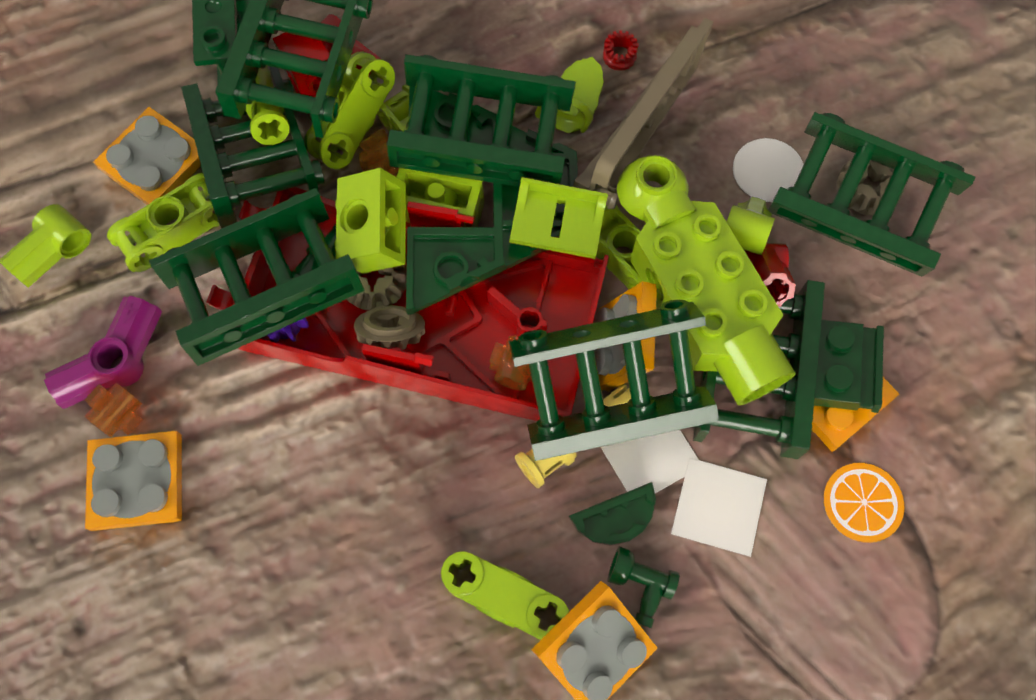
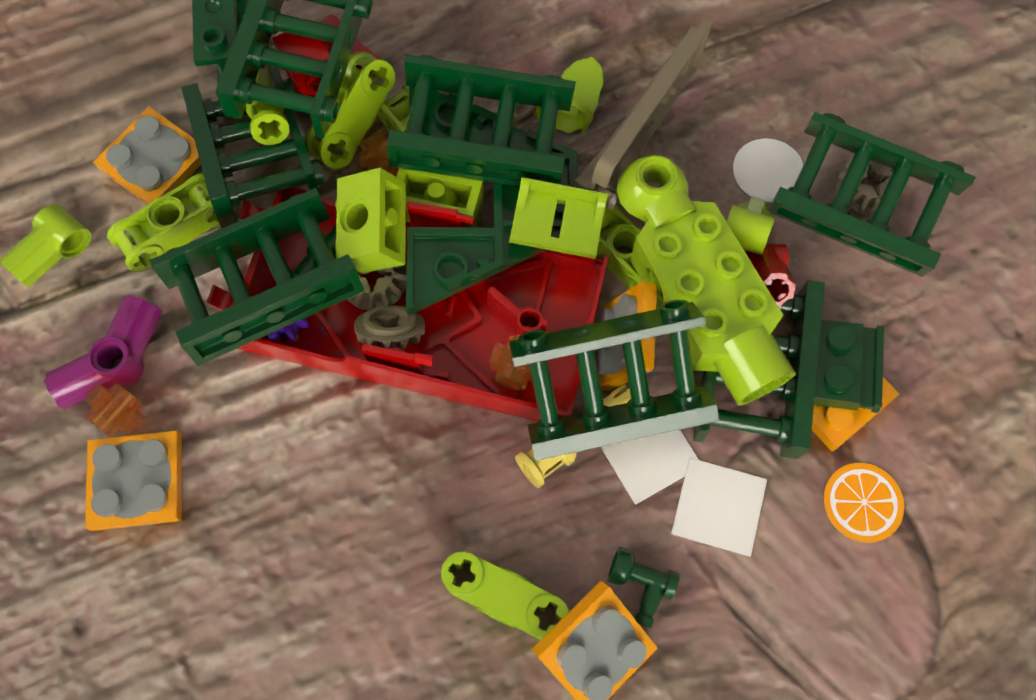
dark green tile [569,482,656,546] -> none
red bush [603,30,639,71] -> none

